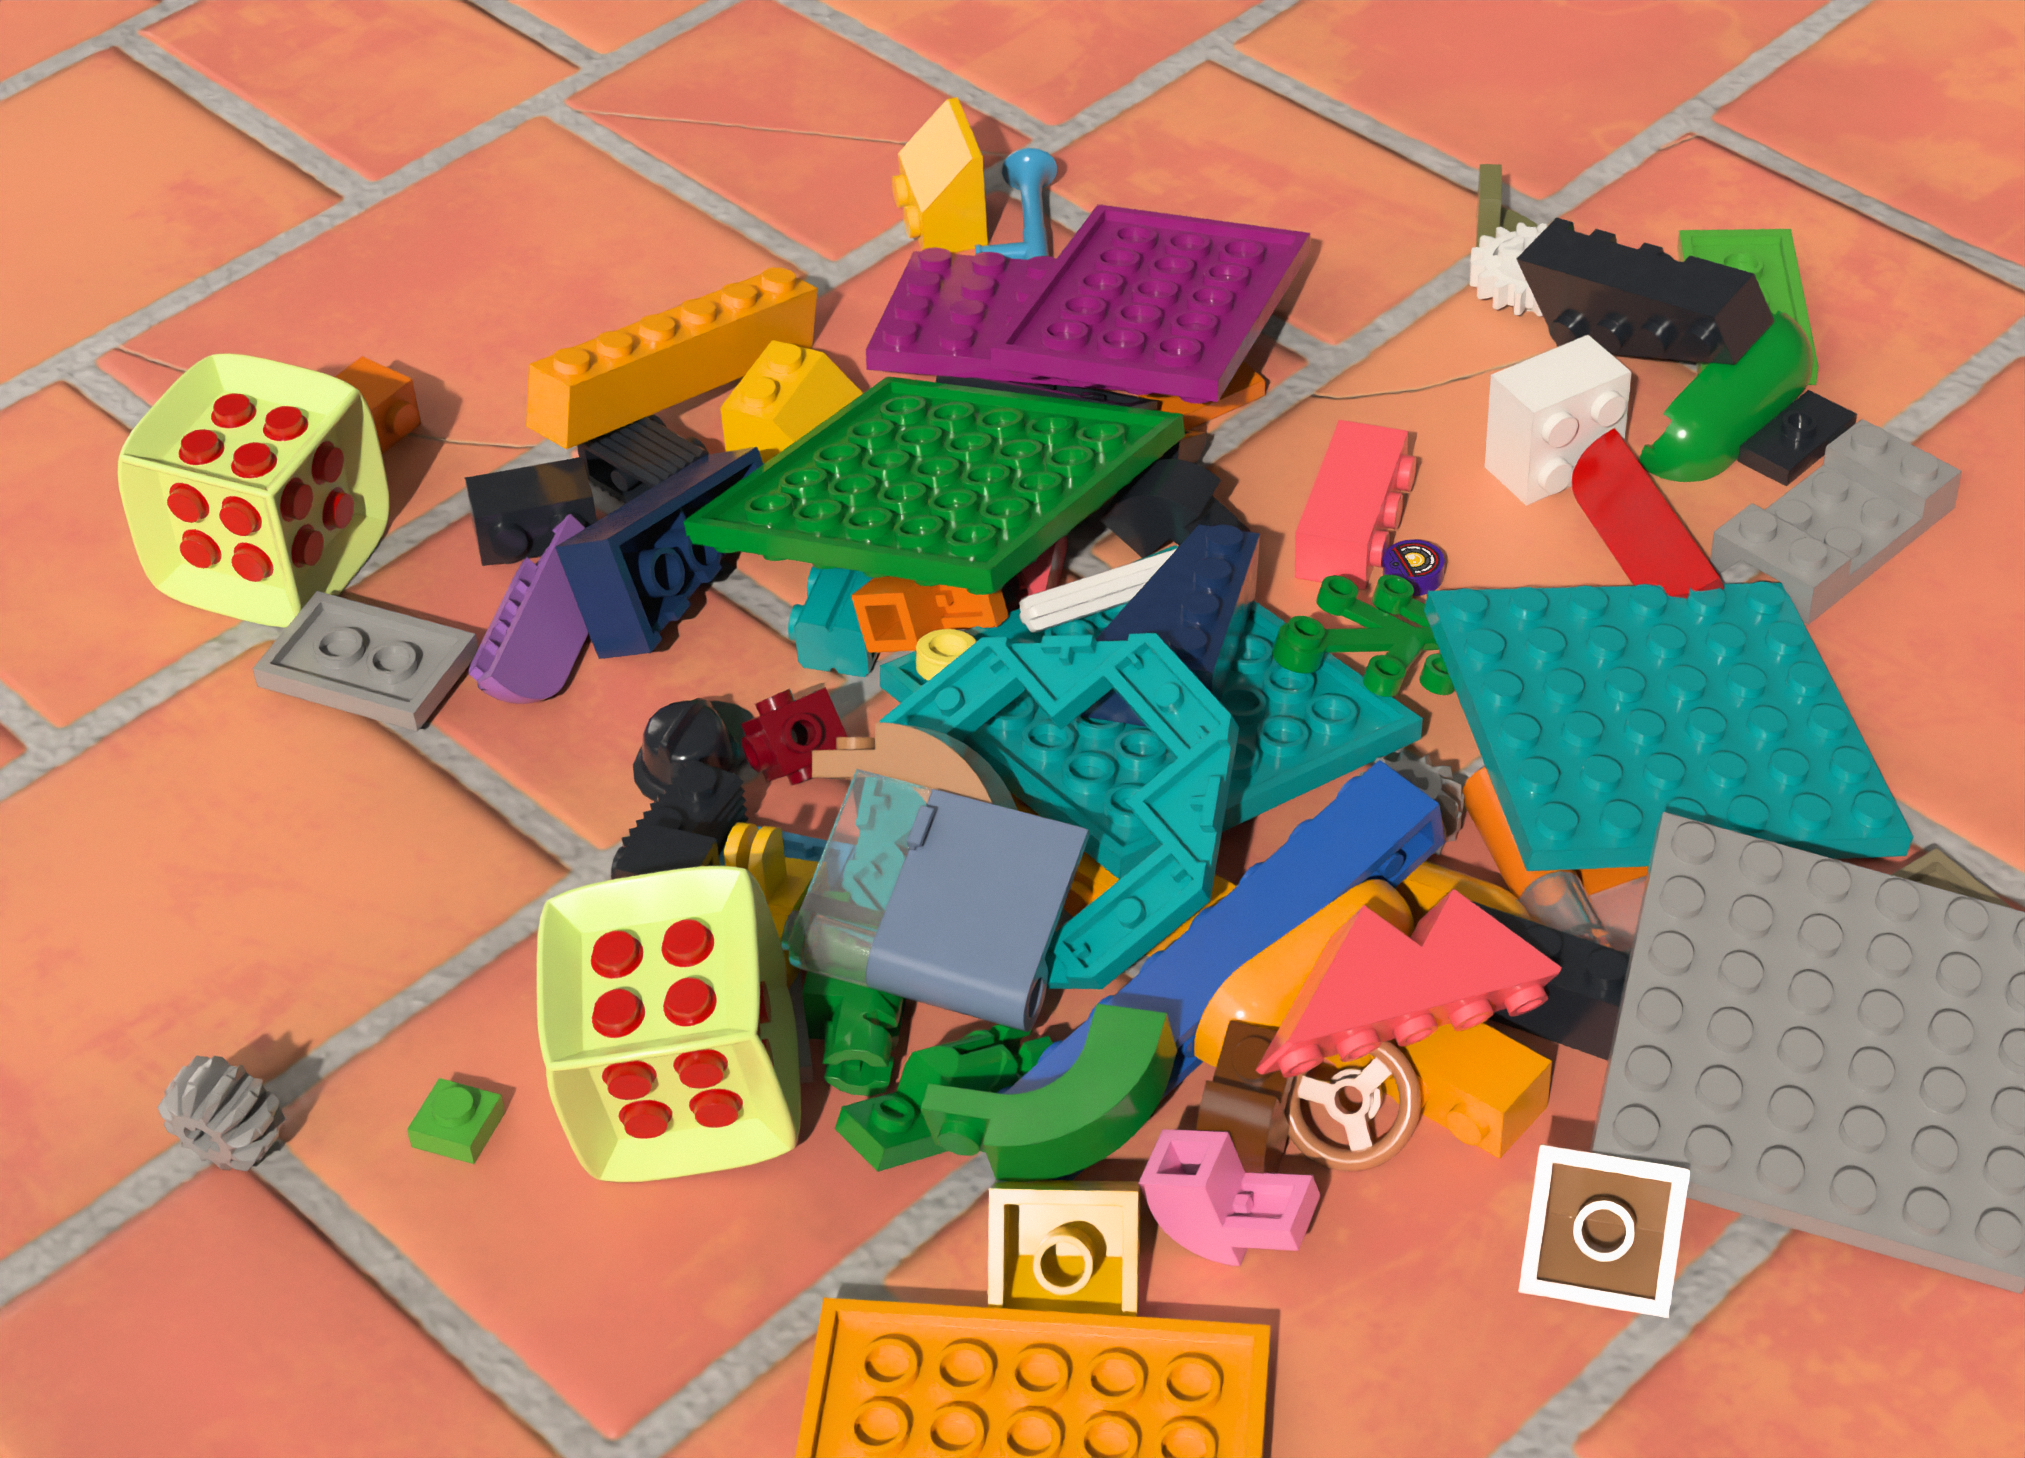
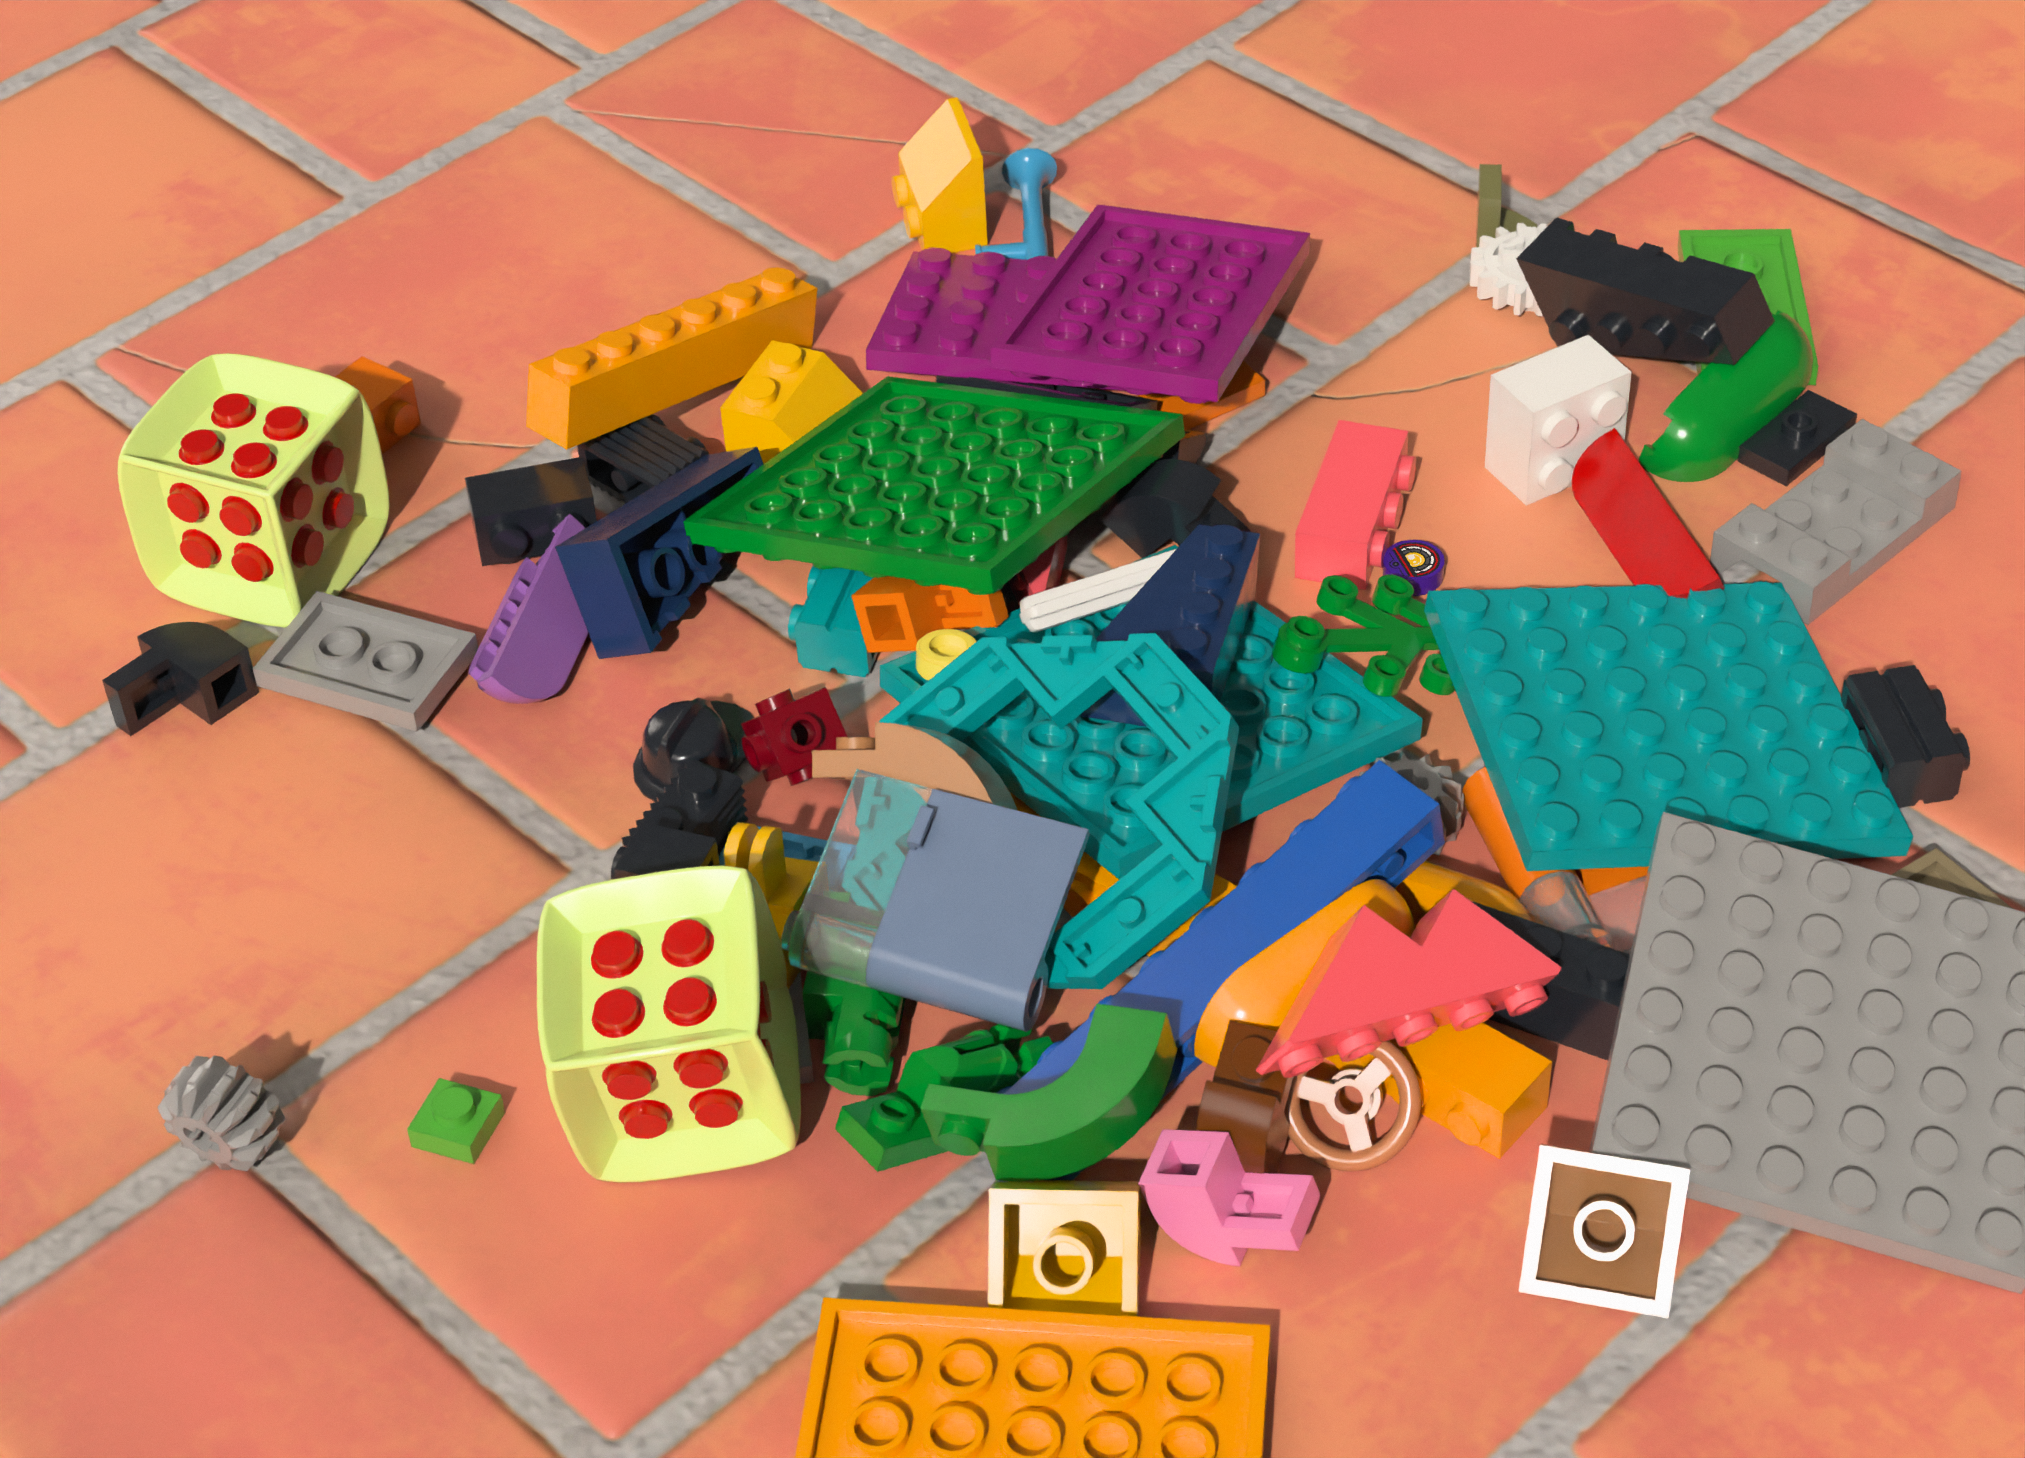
none -> black brick [102,622,259,736]
none -> black brick [1841,665,1970,808]

